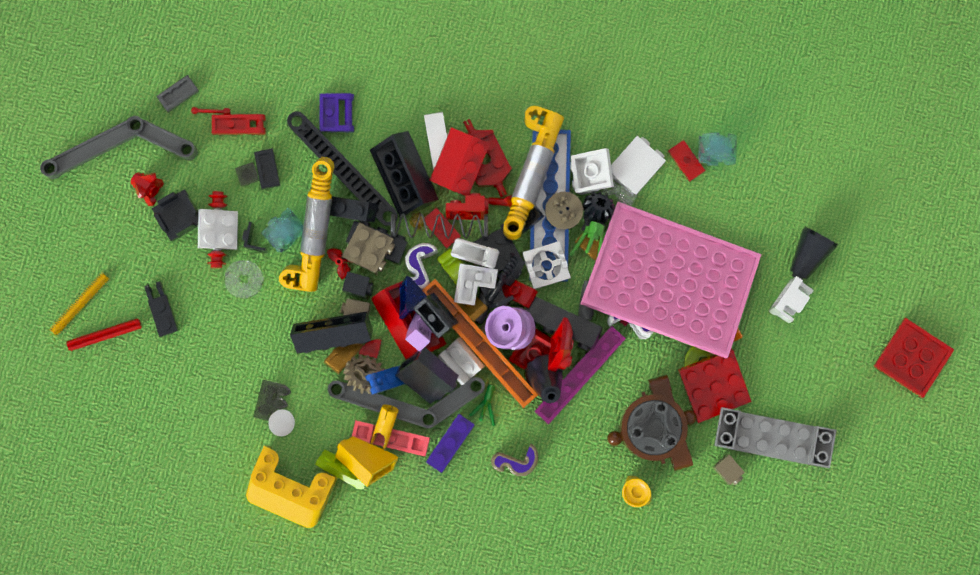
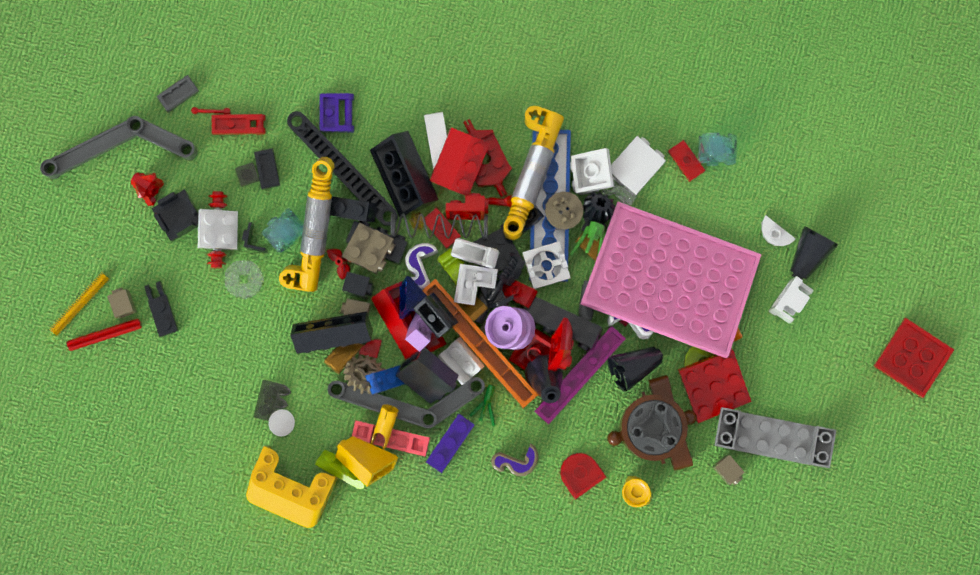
none -> dark tan brick [107,288,137,319]
none -> red tile [560,453,606,500]
none -> black cone [607,346,663,392]
none -> white plate [761,215,795,246]

